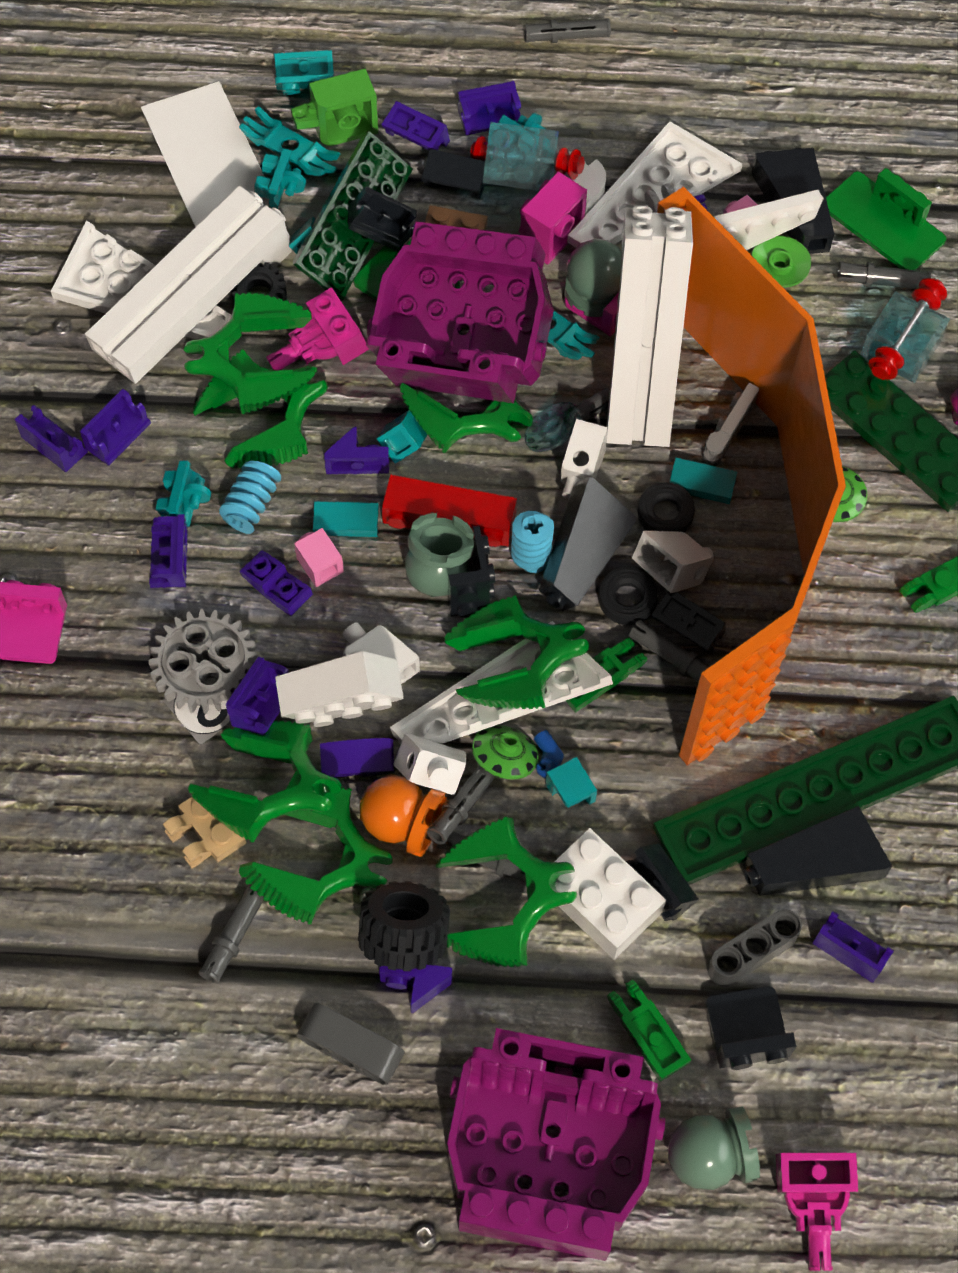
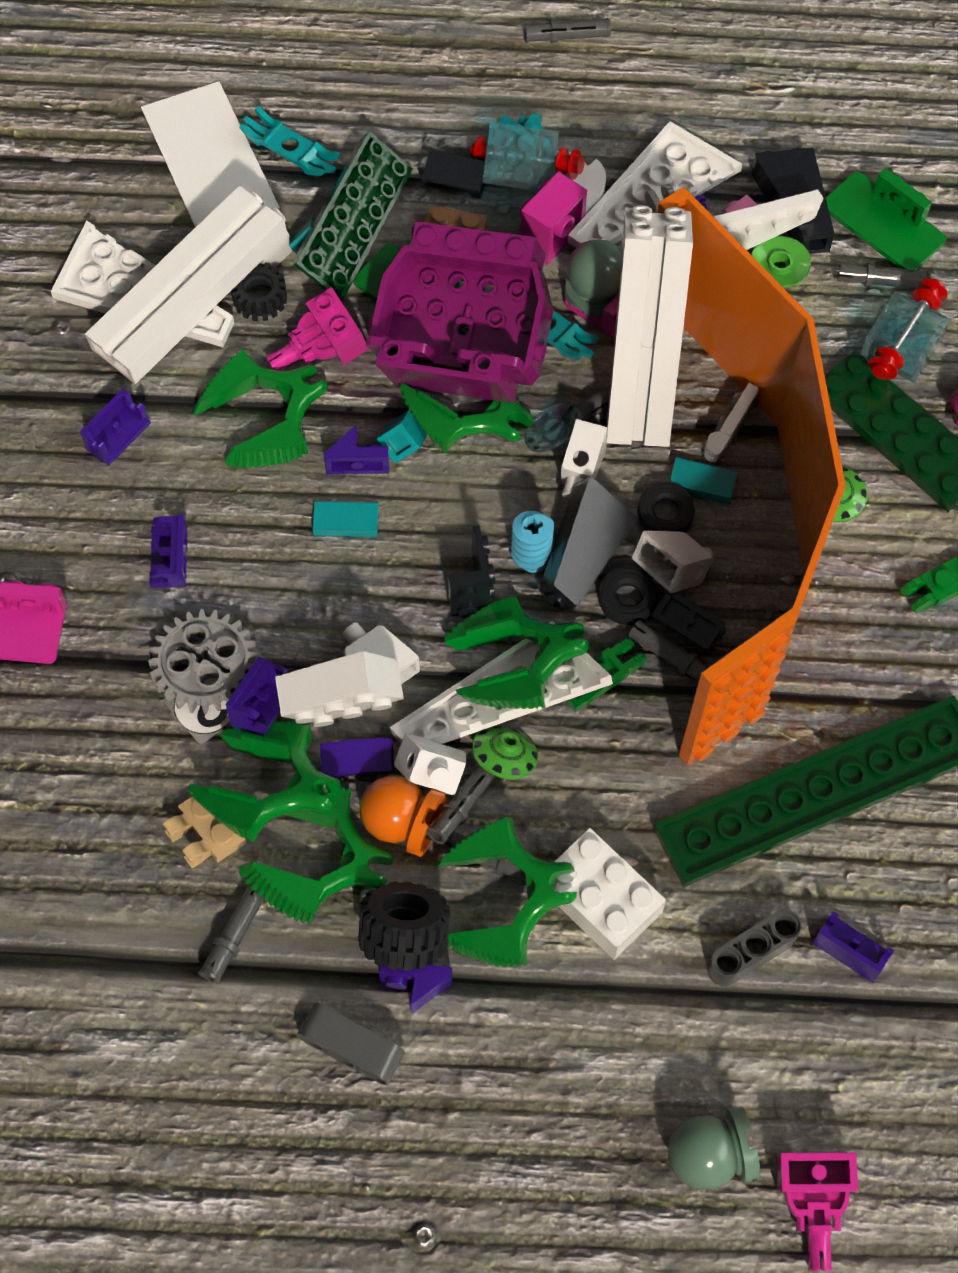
dark purple hinge [14,405,88,472] -> none
teal hips [156,460,212,527] -> none
green piece [184,293,315,414] -> none
medium azure piece [219,461,281,534] -> none
dark purple slope [239,550,313,616] -> none
teal hips [254,148,307,209] -> none
teal bracket [274,50,334,95] -> none
bright green hinge [291,68,378,146] -> none
bright pink brick [294,528,344,587] -> none
black hinge [348,187,417,252] -> none
dark purple hinge [381,101,450,150] -> none
red brick [382,474,517,547] -> none
sand green tile [405,513,474,597] -> none
magenta piece [447,1028,666,1261] -> none
dark purple hinge [458,81,521,135] -> none
blue arm [534,730,564,779] -> none
teal panel [546,757,597,807] -> none
green hinge [607,979,691,1082] -> none
black hinge [626,843,699,921] -> none
black bracket [706,986,797,1070] -> none
black slope [743,806,892,896] -> none

